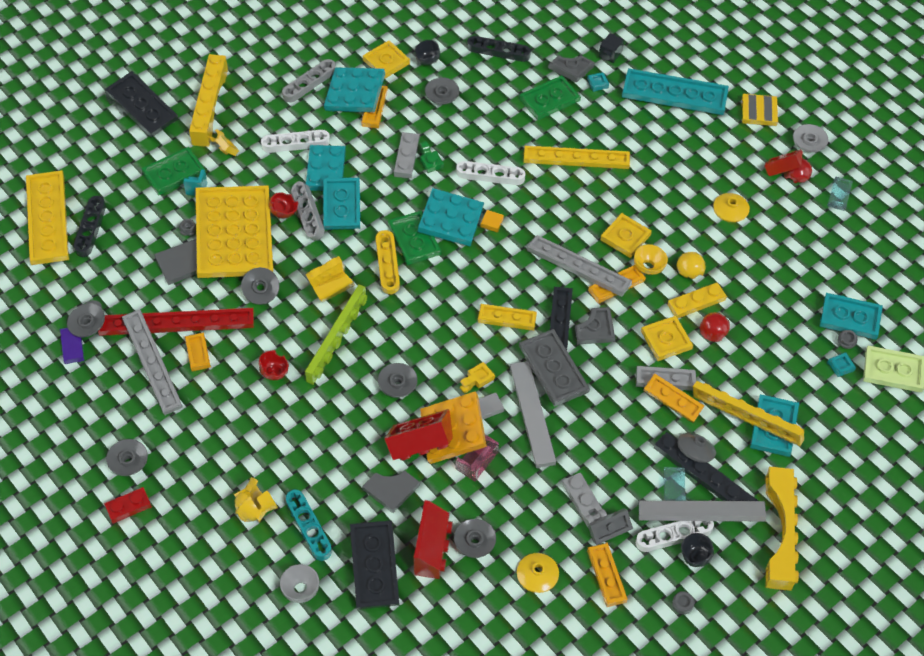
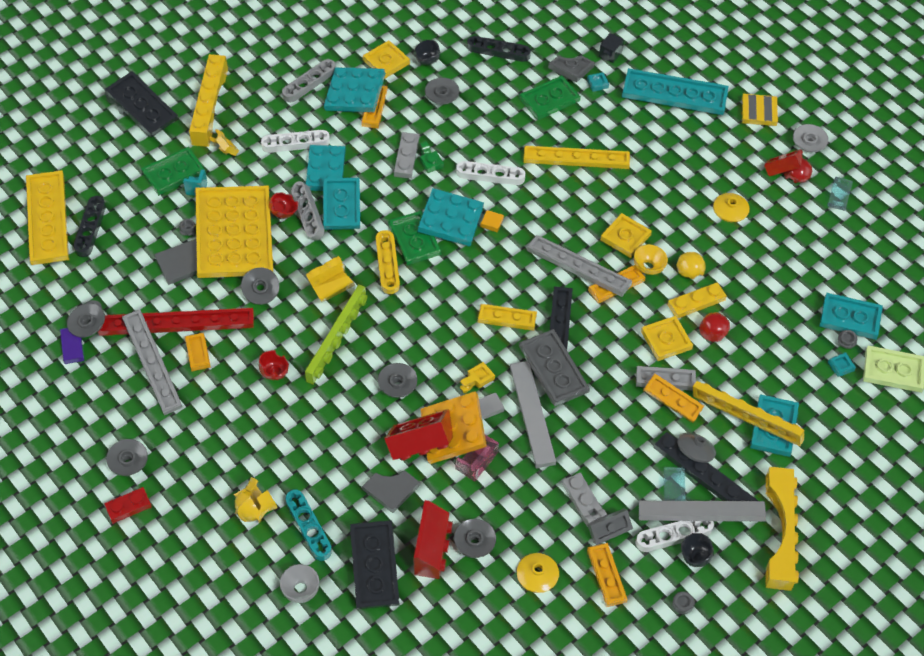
dark grey tile [574,307,615,345] -> none

